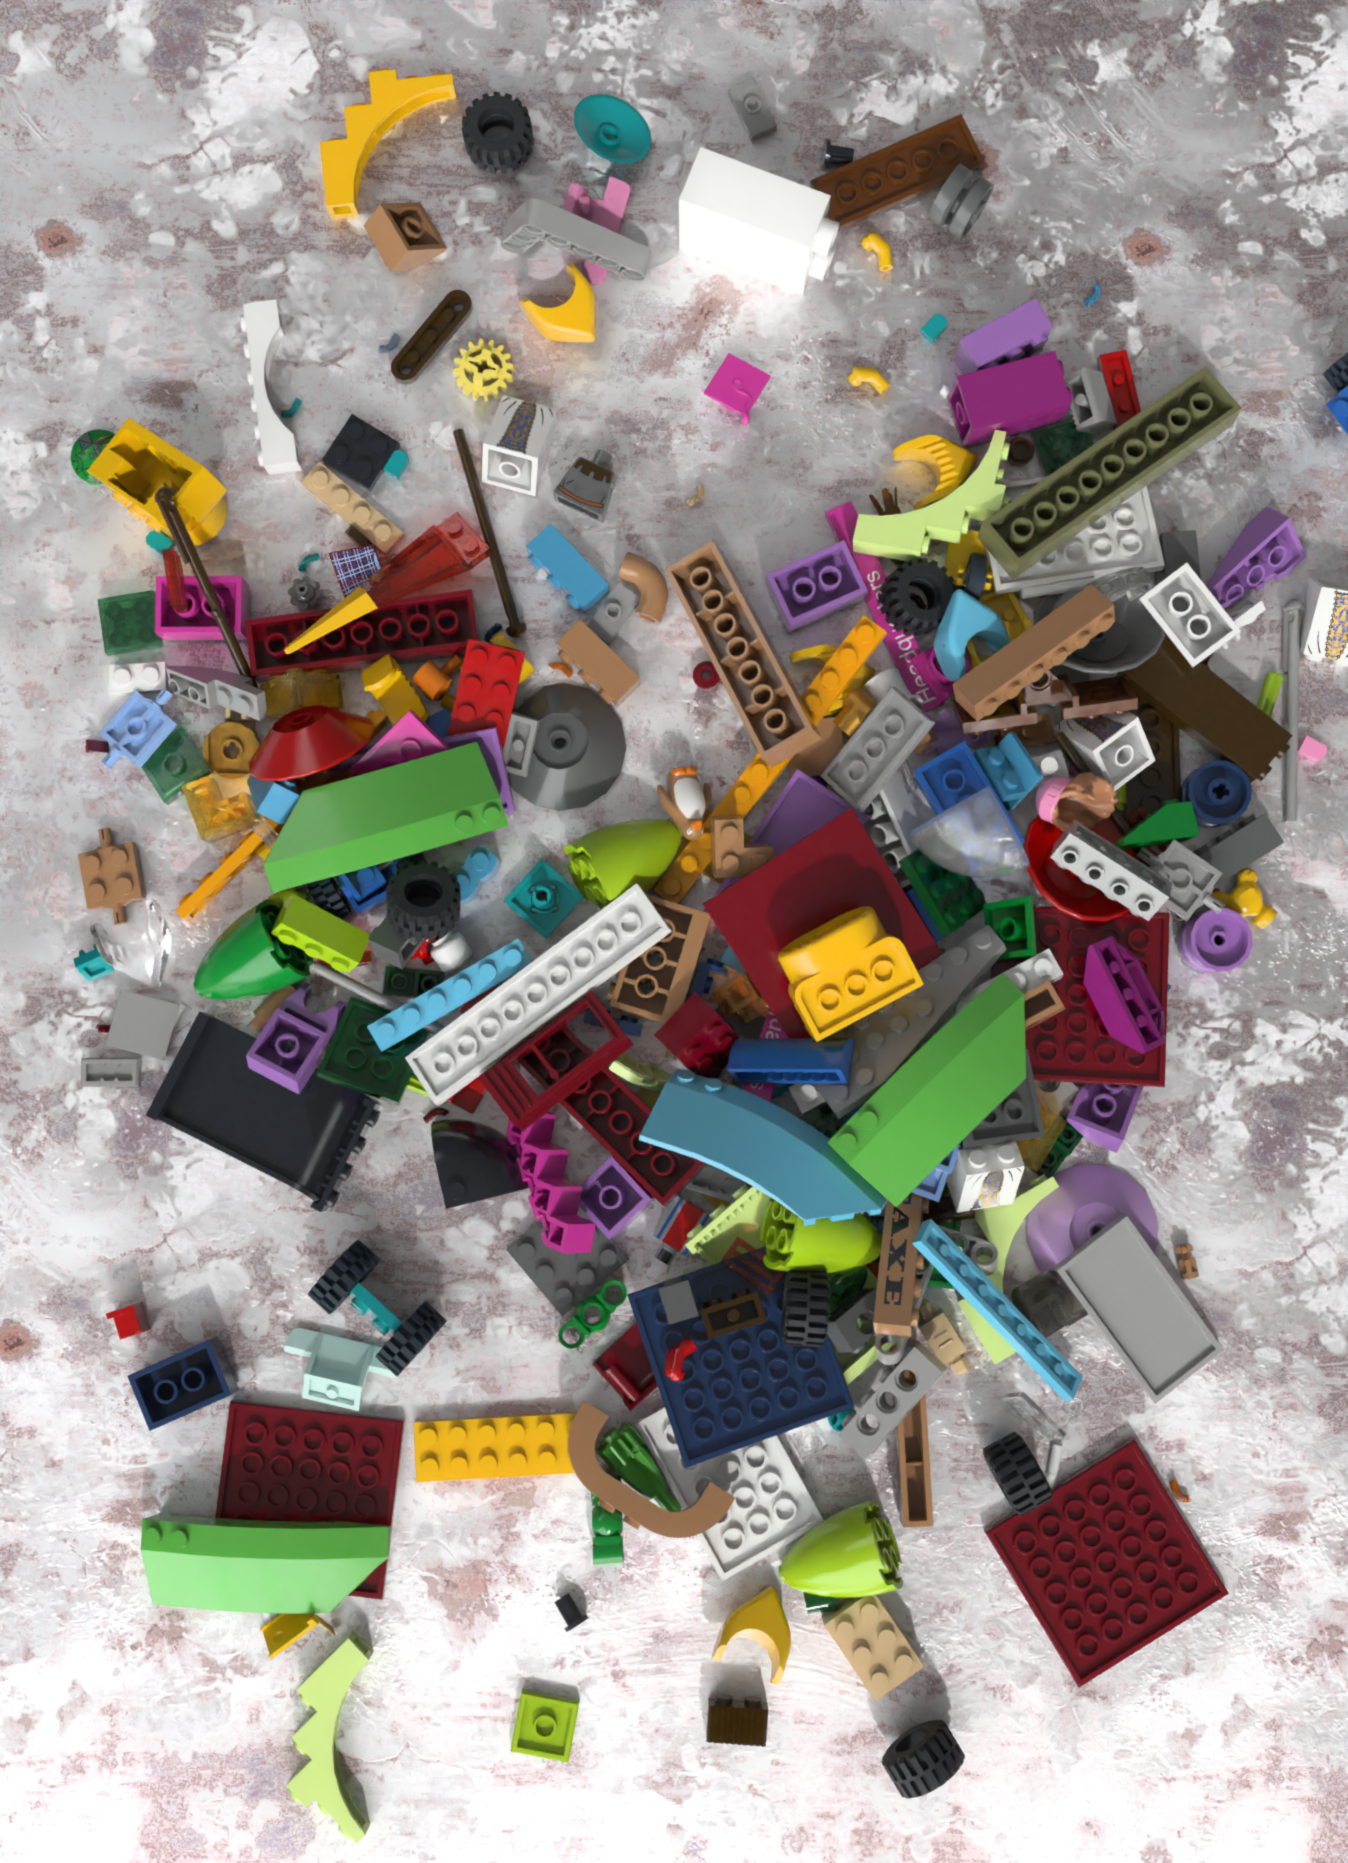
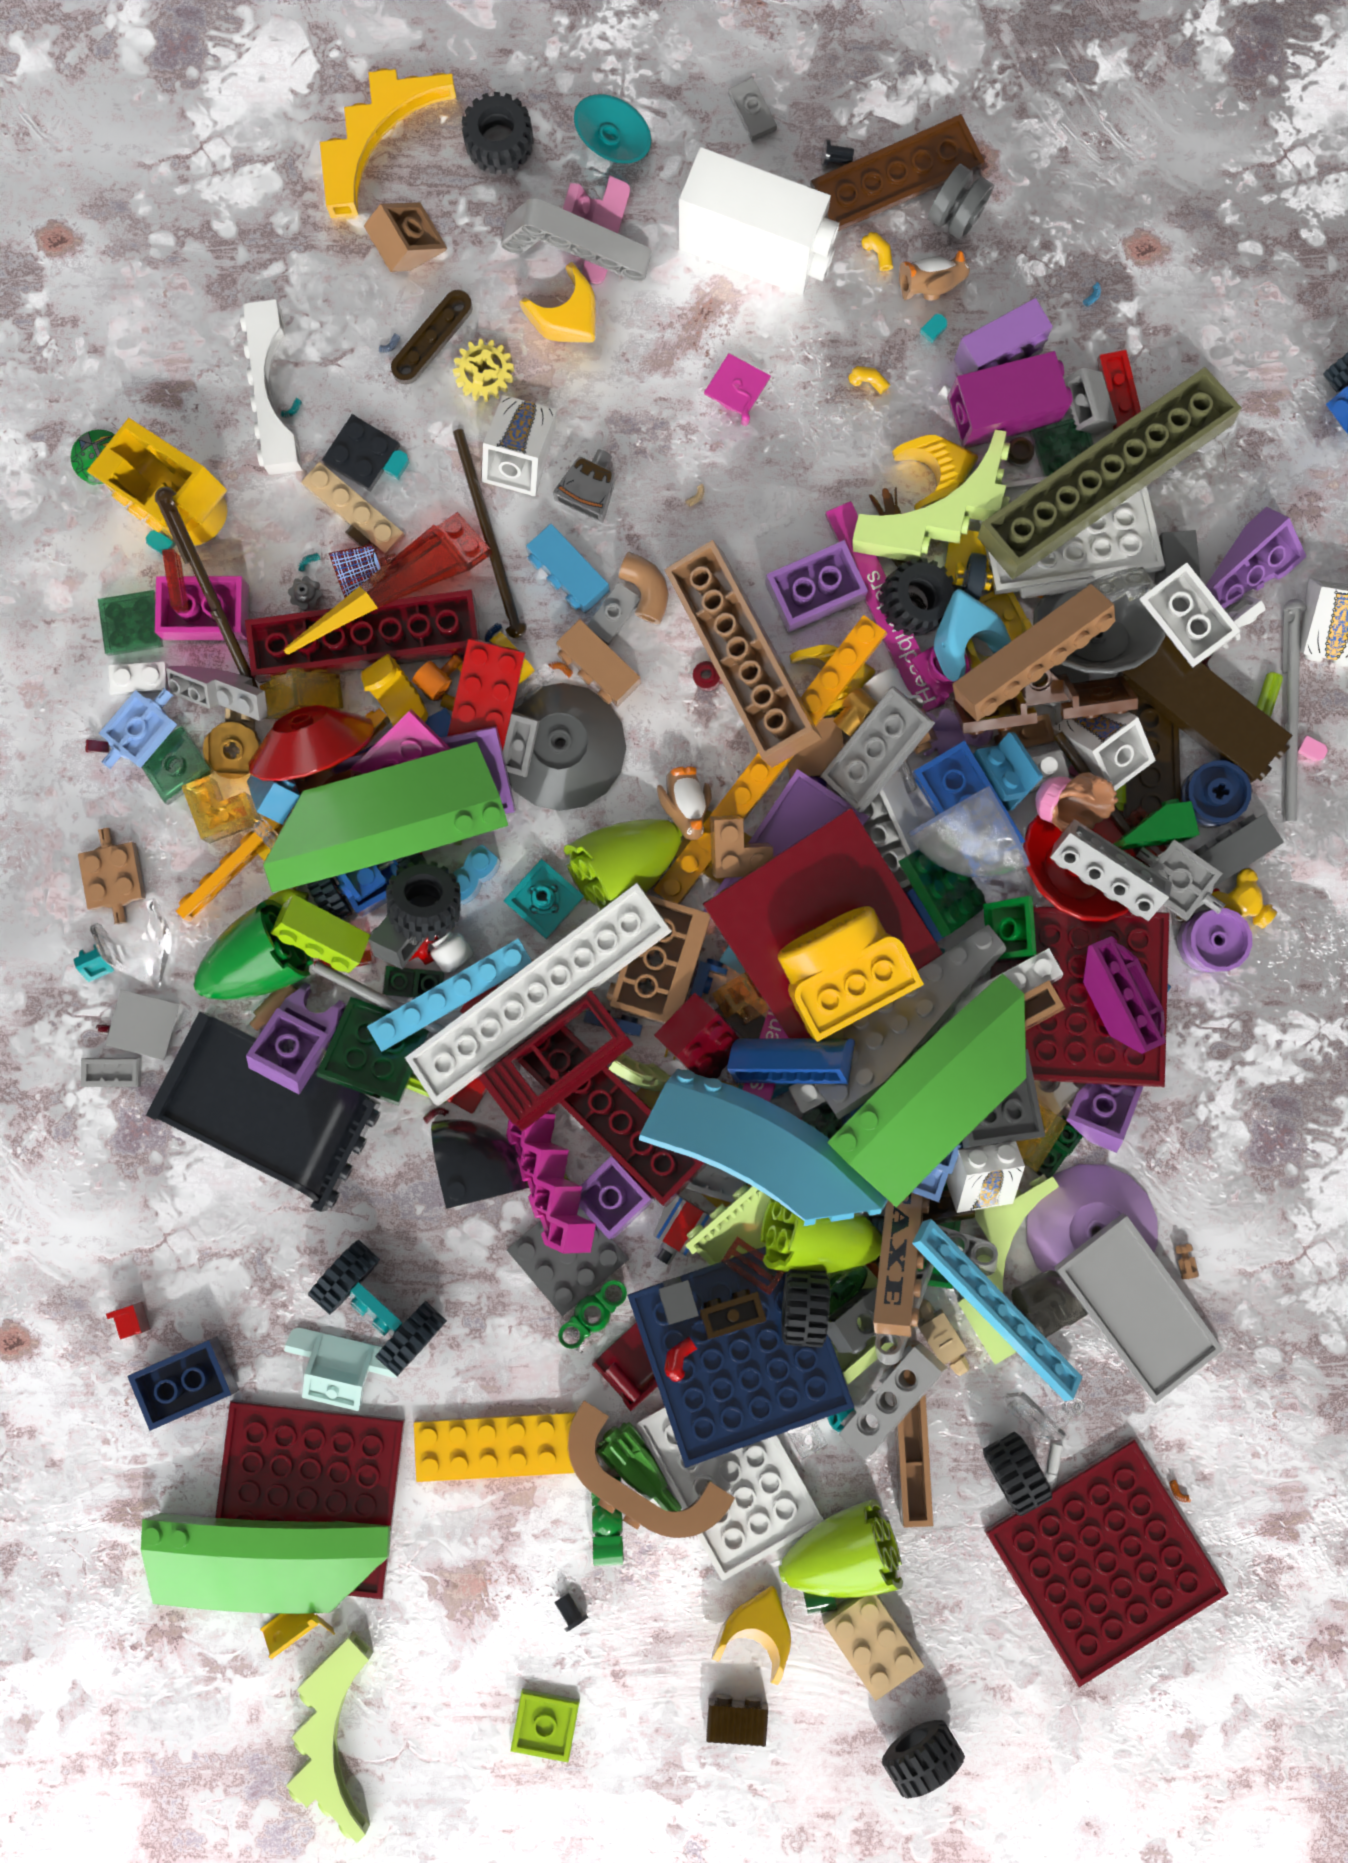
none -> medium nougat animal [899,250,970,300]

